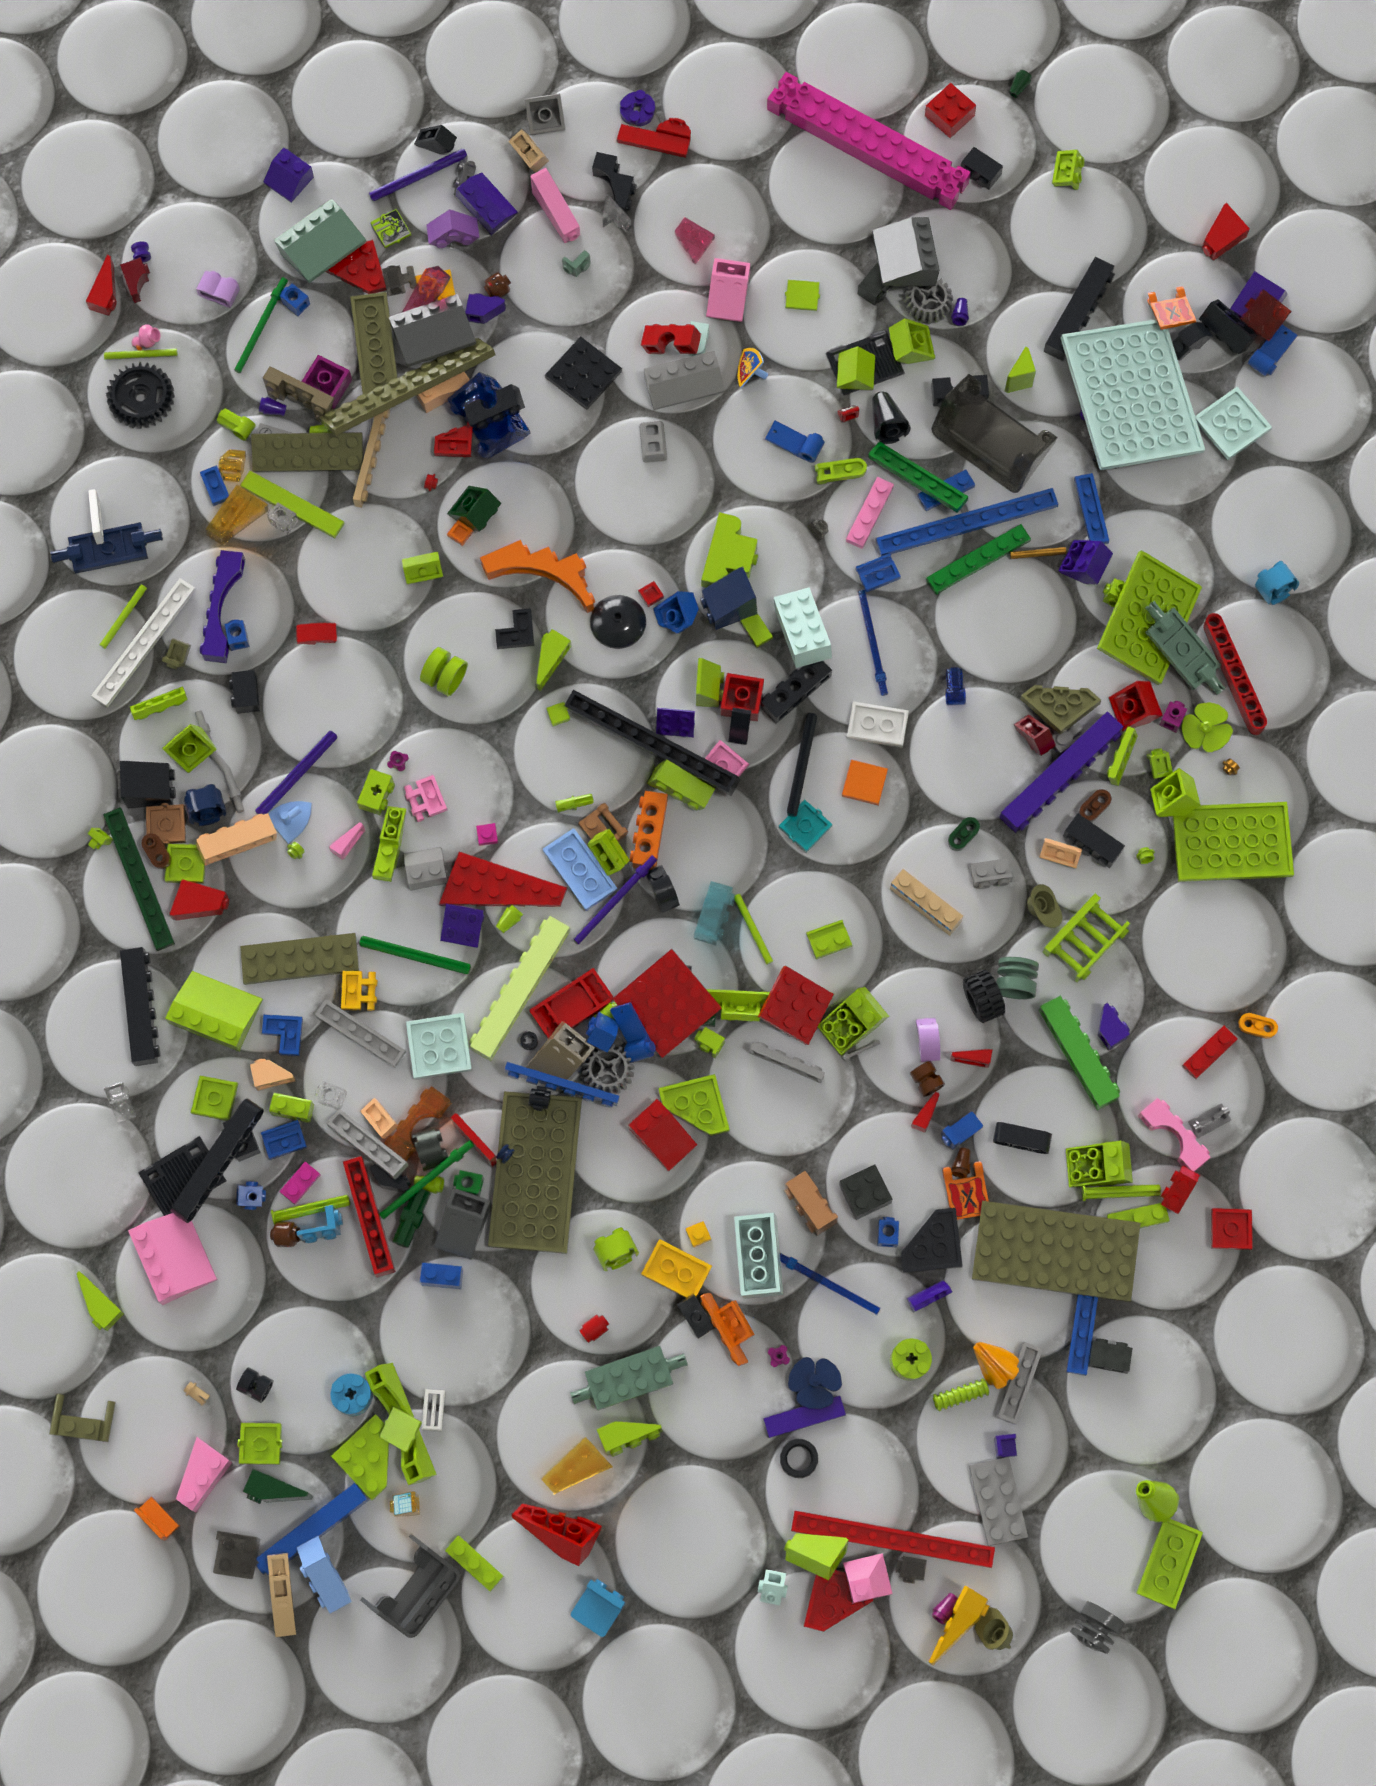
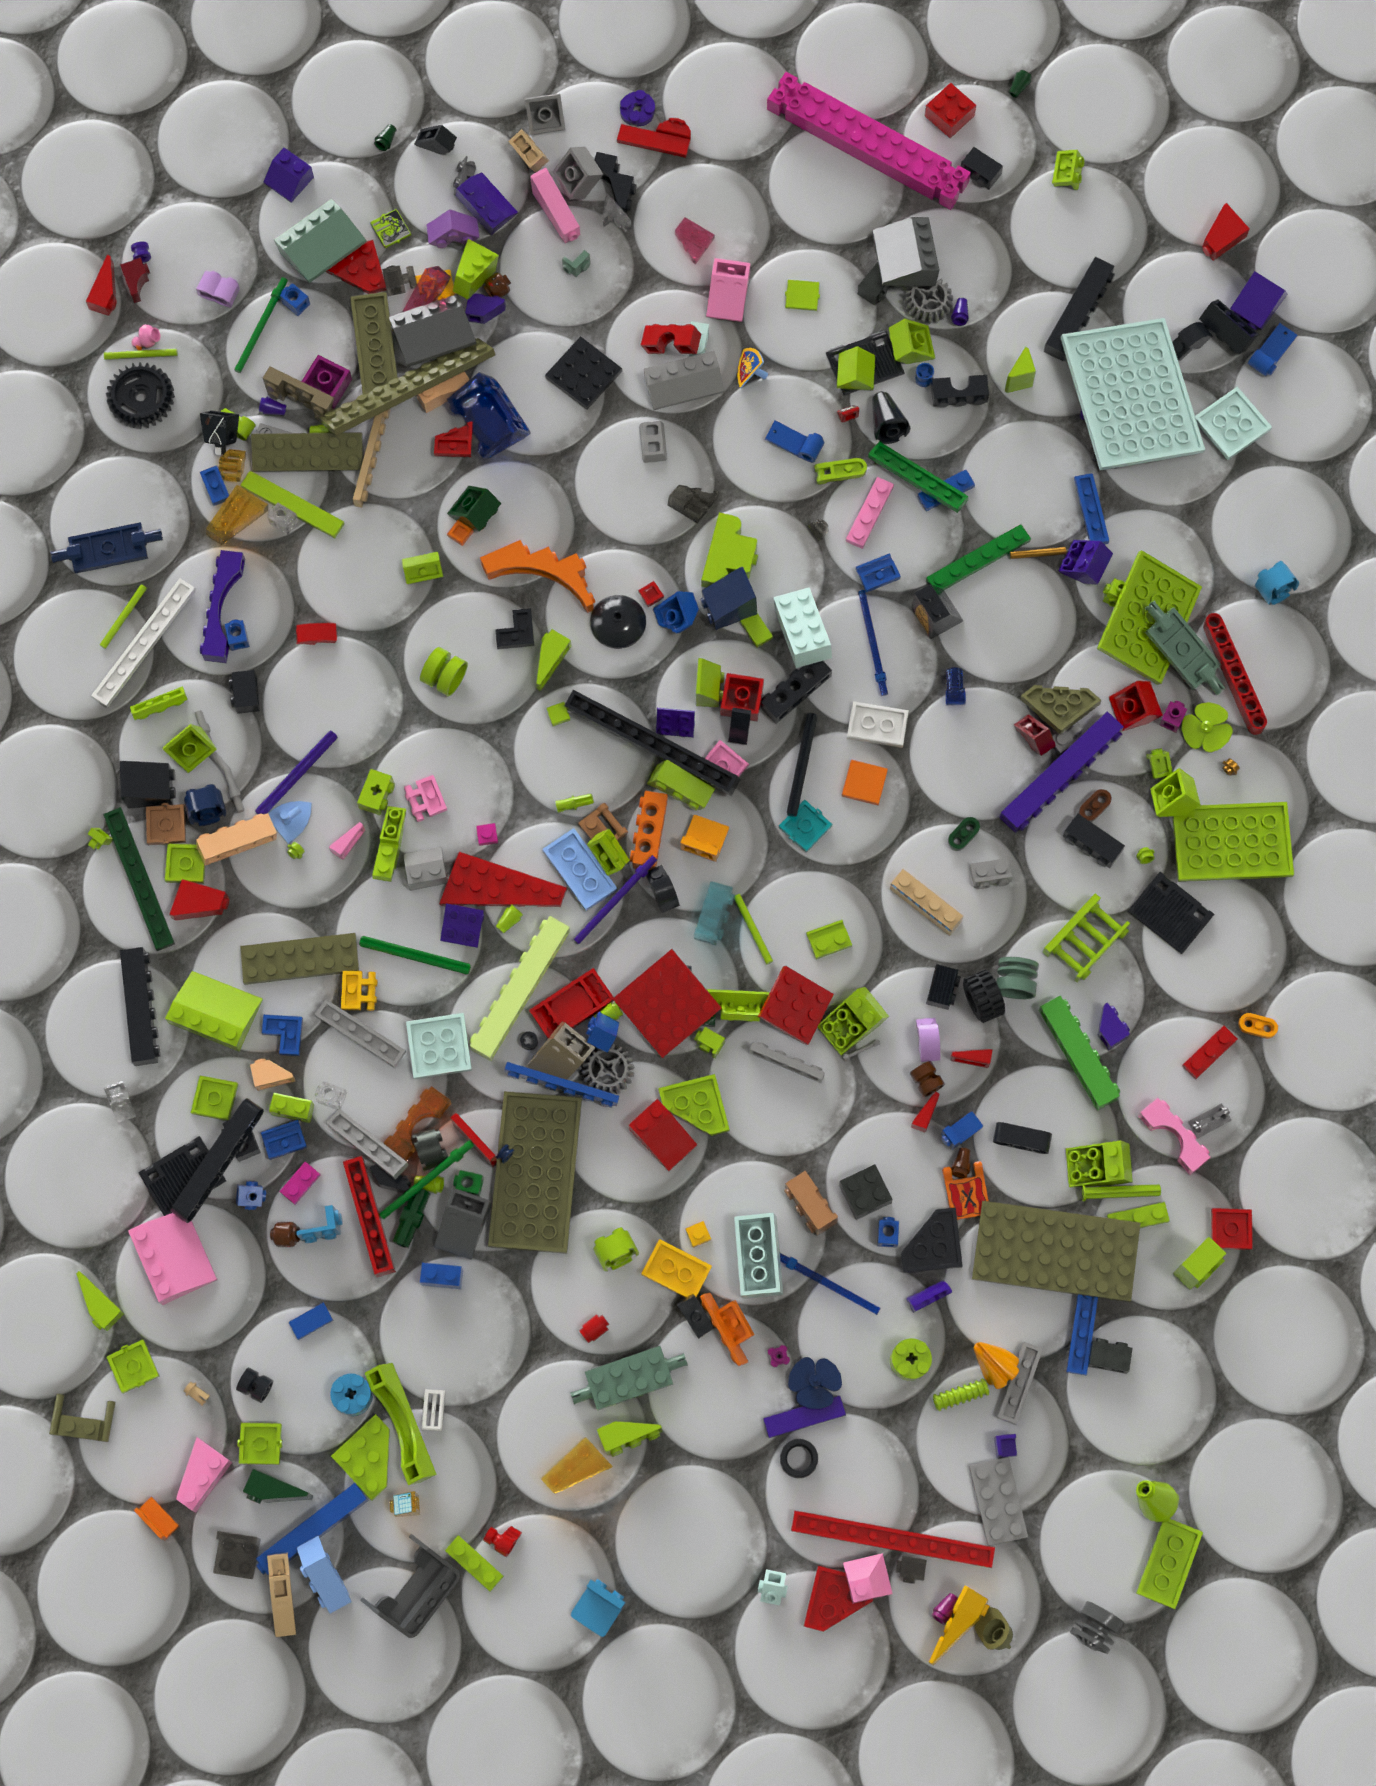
white tile [89,489,104,545] -> none
reddish brown plate [142,833,171,869] -> none
olive bracket [162,638,191,669] -> none
lime axle [271,1195,350,1225] -> none
light nougat plate [360,1098,398,1139] -> none
dark purple axle [369,149,467,201] -> none
lime piece [380,1407,422,1453] -> none
magenta plate [387,751,409,771] -> none
red plate [424,474,438,491] -> none
black arch [464,384,525,430] -> none
red wedge [512,1504,602,1566] -> none
black gear [529,1086,551,1111] -> none
blue door [610,1002,656,1063] -> none
lime slope [784,1533,849,1580] -> none
blue plate [876,488,1059,556] -> none
clear smoke windscreen [931,374,1058,493] -> none
olive piece [1027,884,1062,928] -> none
light nougat plate [1039,838,1082,868] -> none
lime plate [1107,726,1138,786] -> none
flag [1147,286,1196,330] -> none
red brick [1160,1165,1200,1214] -> none
clear red piece [1240,289,1292,341] -> none
none -> lime plate [107,1339,160,1394]
none -> black torso [200,410,239,455]
none -> blue tile [289,1302,334,1340]
none -> dark green cone [374,124,397,151]
none -> lime wedge [453,239,499,300]
none -> red piece [483,1526,522,1557]
none -> light grey brick [552,147,603,200]
none -> clear smoke slope [667,485,719,523]
none -> light orange bracket [680,815,729,862]
none -> black slope [912,584,963,639]
none -> blue wheel [915,363,934,387]
none -> black brick [926,964,961,1010]
none -> black window [1127,872,1215,954]
none -> lime brick [1173,1237,1227,1290]

